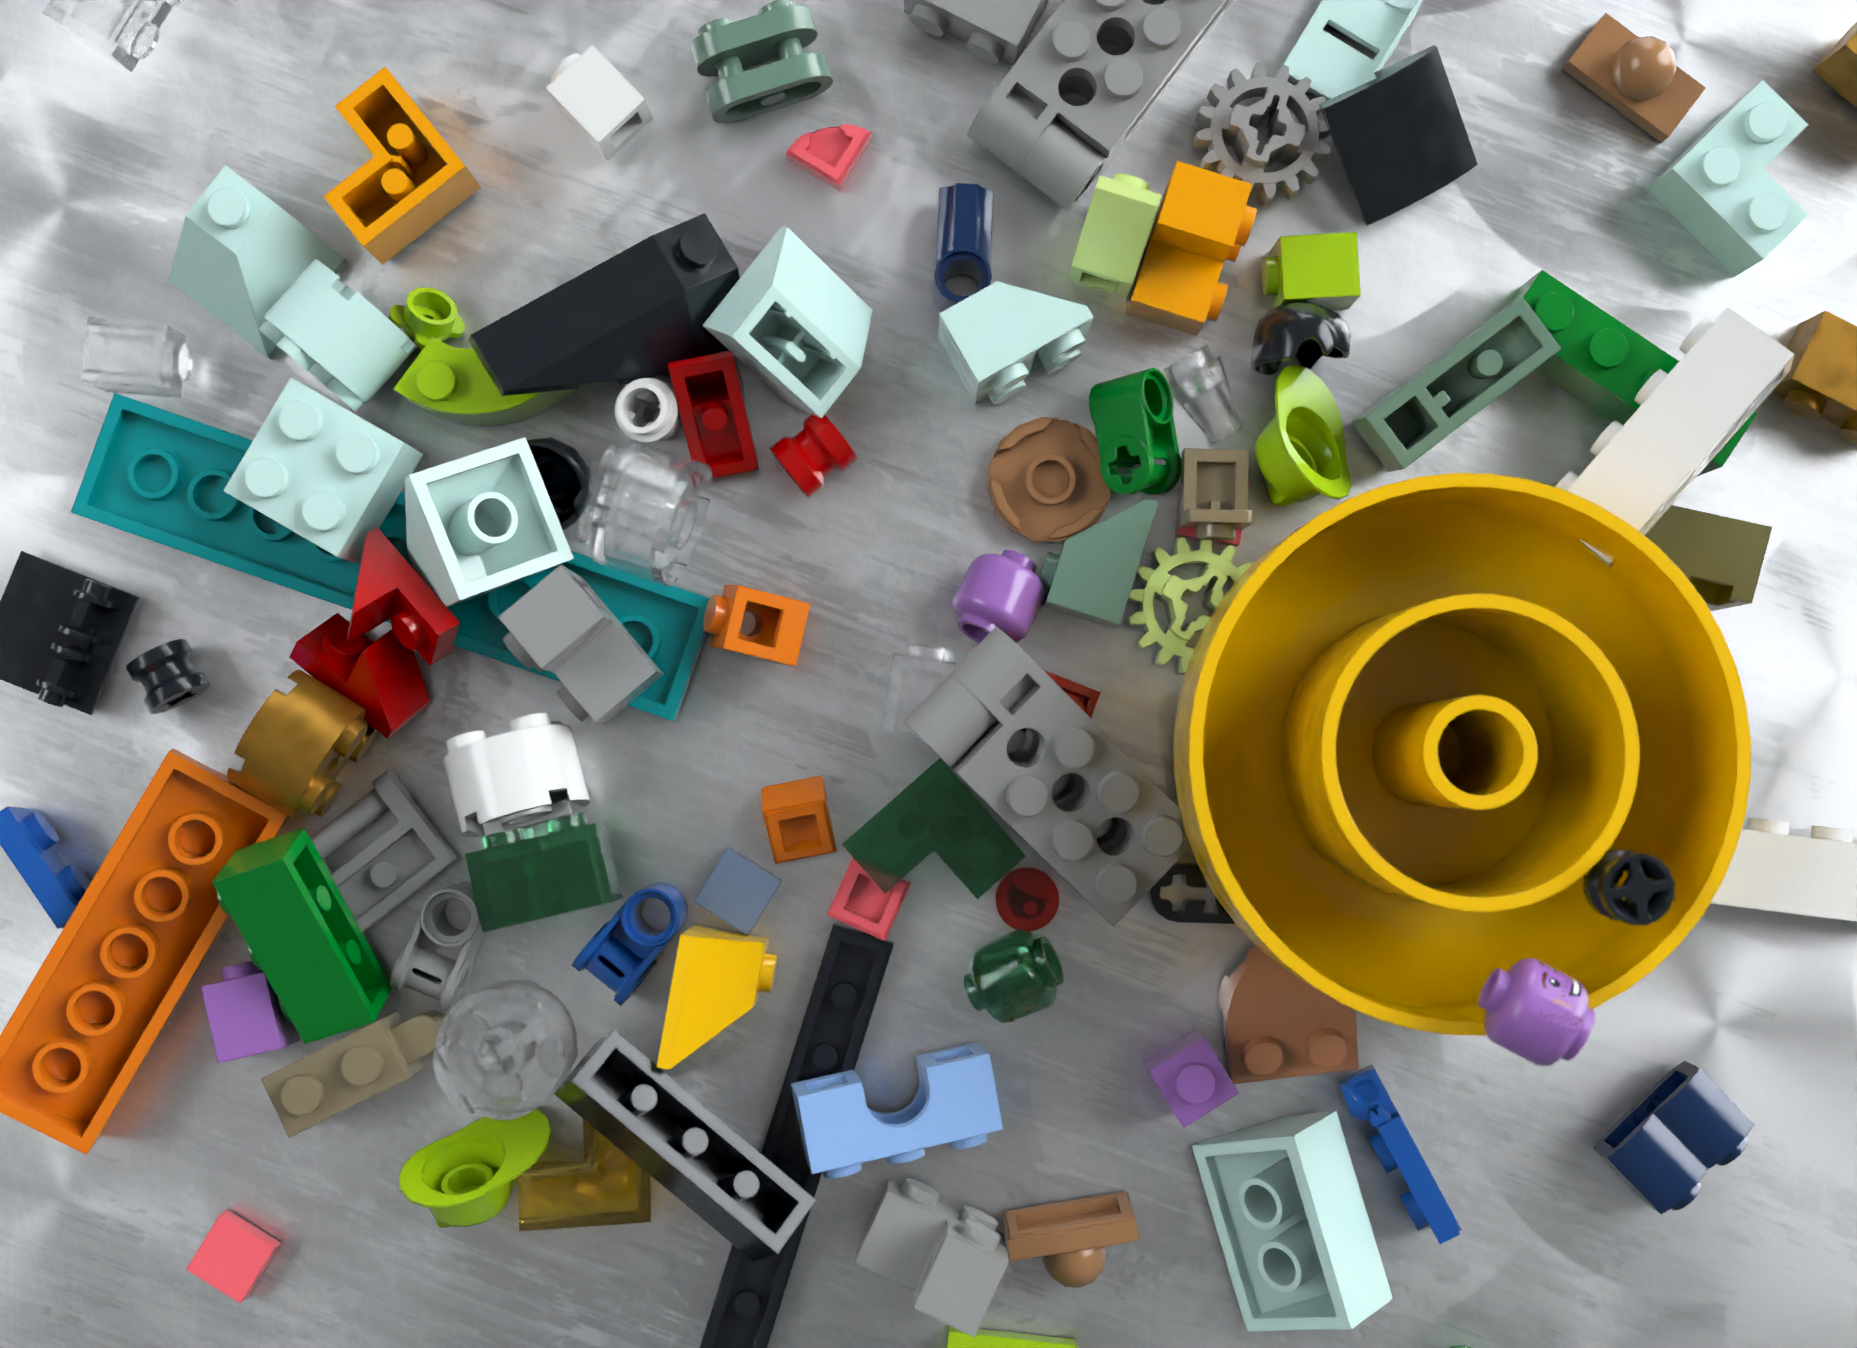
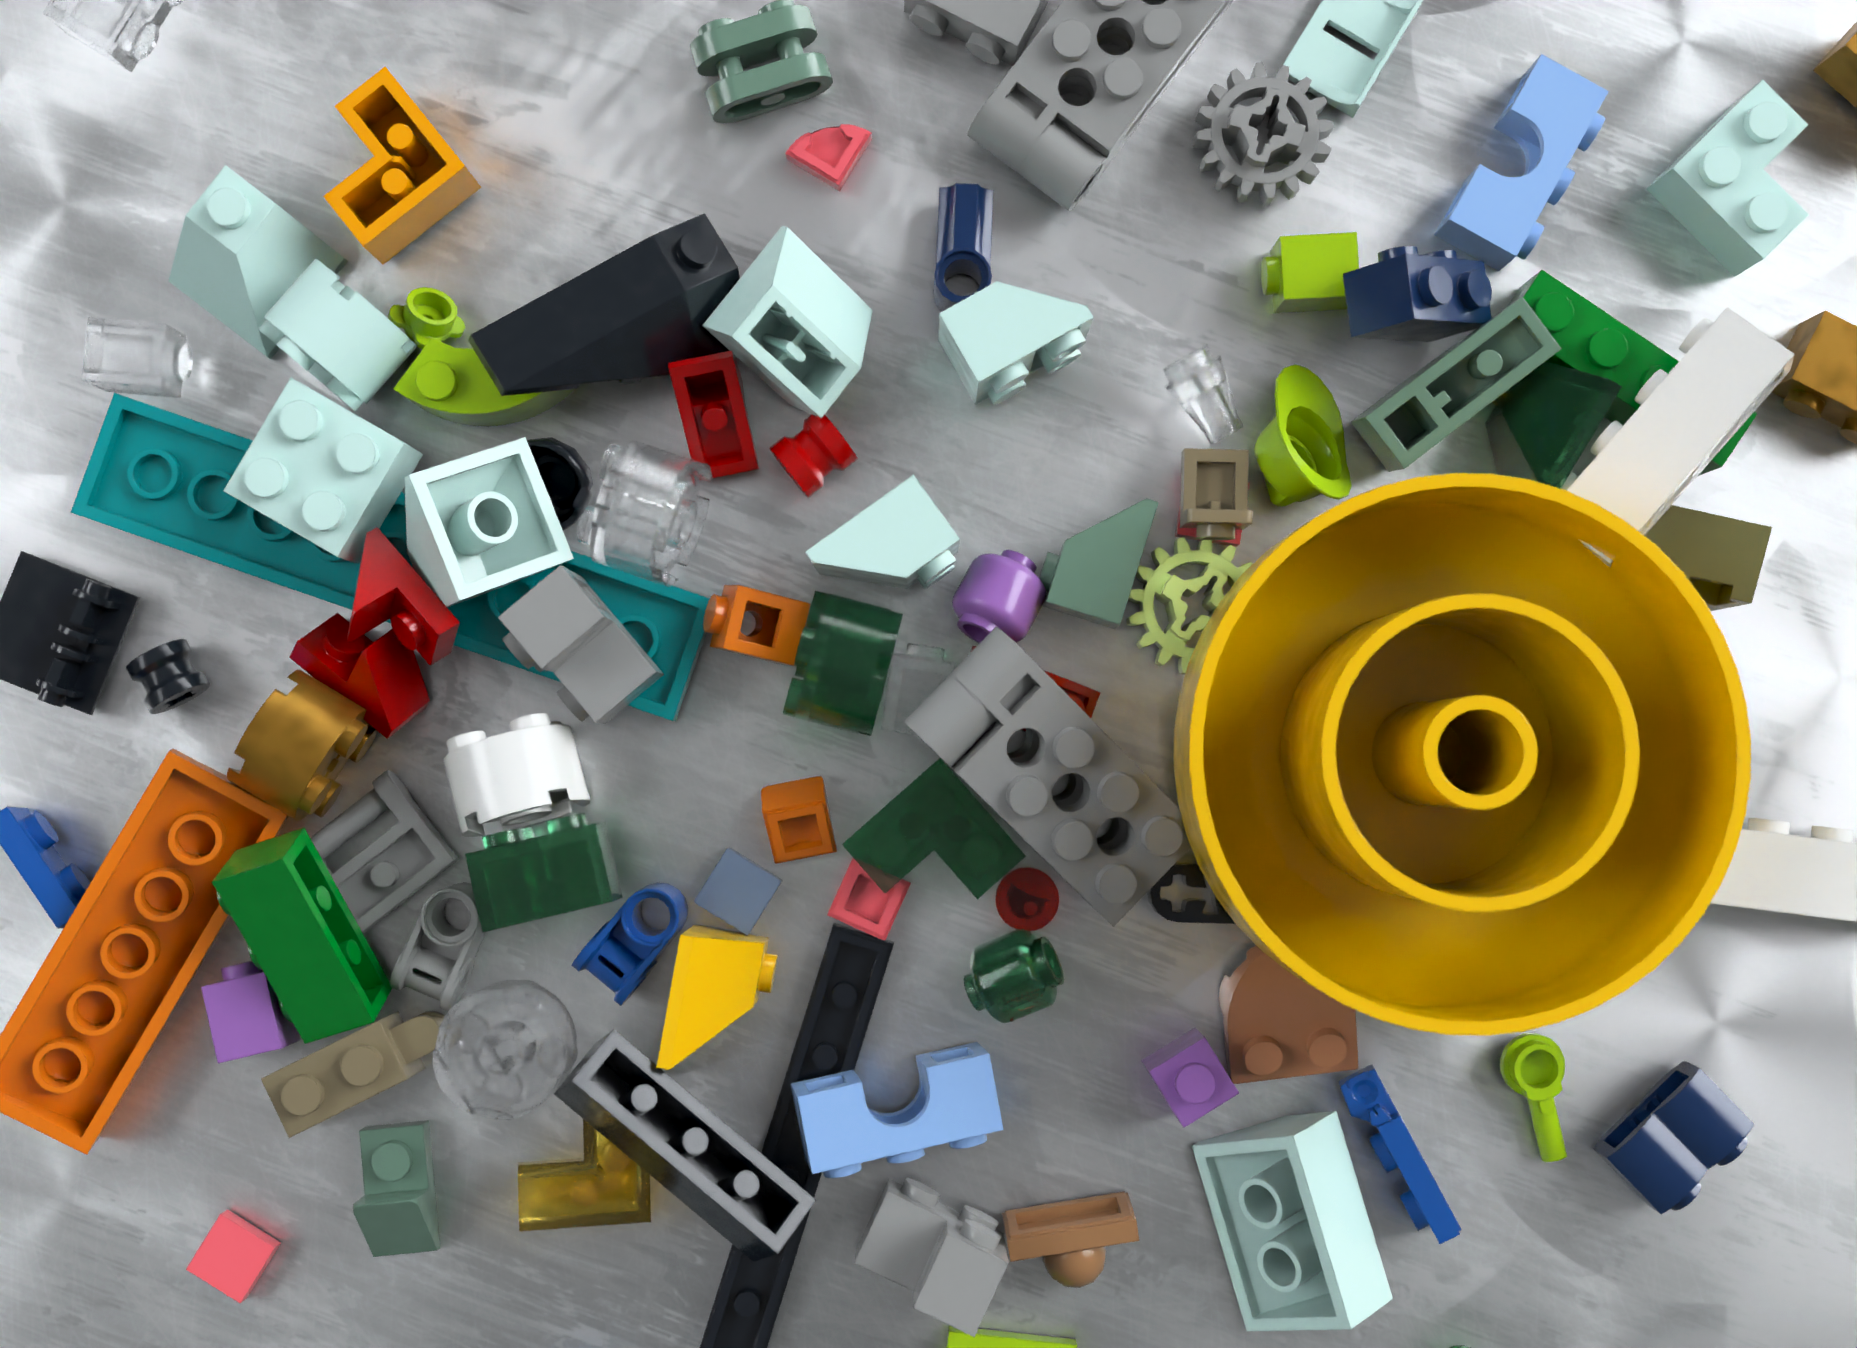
lime piece [399,1106,552,1228] -> none
white brick [546,44,653,161] -> none
white cone [615,378,683,442] -> none
medium nougat tile [987,417,1111,544] -> none
yellowish green slope [1067,174,1162,299] -> none
green piece [1089,368,1181,495] -> none
light orange brick [1125,161,1257,336] -> none
black hair [1250,301,1351,375] -> none
black slope [1319,45,1478,226] -> none
medium lavender head [1478,958,1595,1066] -> none
medium nougat tile [1562,13,1706,143] -> none
black wheel [1583,849,1675,925] -> none
none -> sand green slope [353,1120,440,1257]
none -> clear green brick [783,590,903,736]
none -> light aqua slope [805,475,960,589]
none -> dark blue brick [1343,246,1492,342]
none -> light blue arch [1434,54,1609,271]
none -> clear green slope [1485,361,1622,489]
none -> lime plate [1500,1033,1567,1162]

